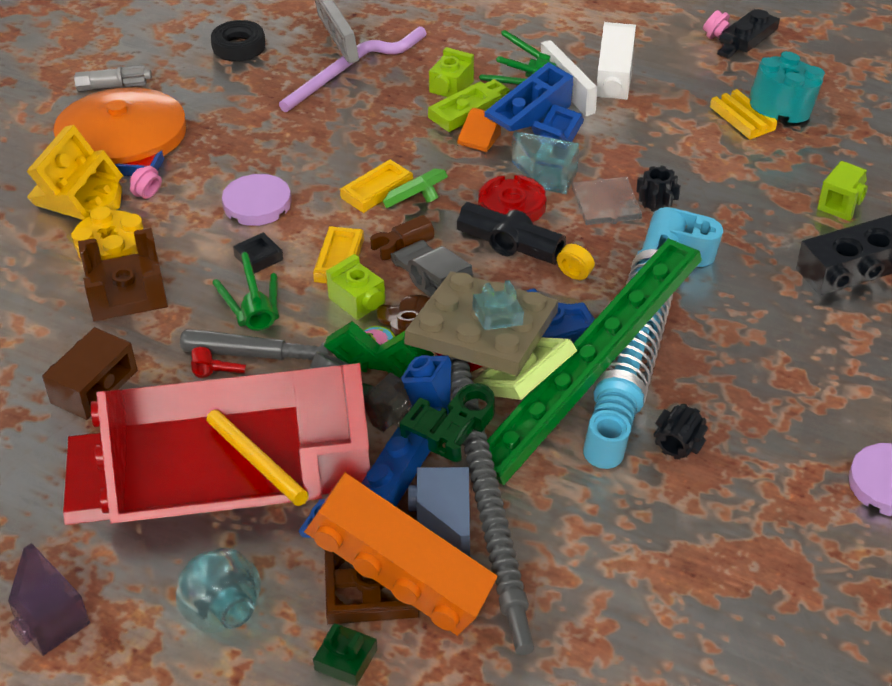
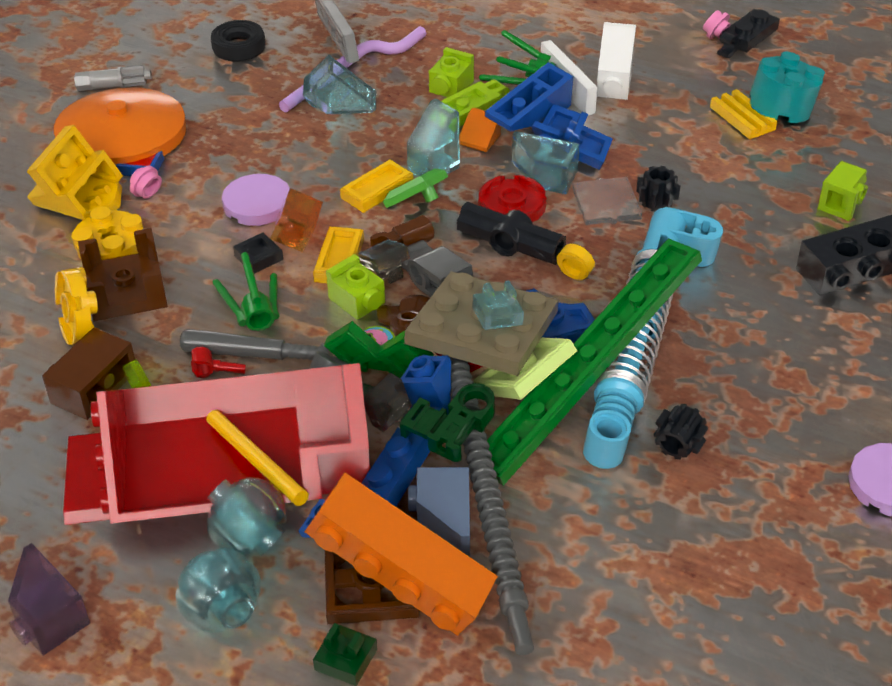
none -> yellow plate [55,267,98,345]
none -> clear neon green tile [122,359,151,388]
none -> clear light blue plant [207,477,286,557]
none -> clear orange brick [270,188,323,252]
none -> clear light blue slope [303,55,376,114]
none -> clear smoke tile [358,239,410,284]
none -> clear light blue slope [407,98,460,176]
none -> blue bracket [562,111,613,170]

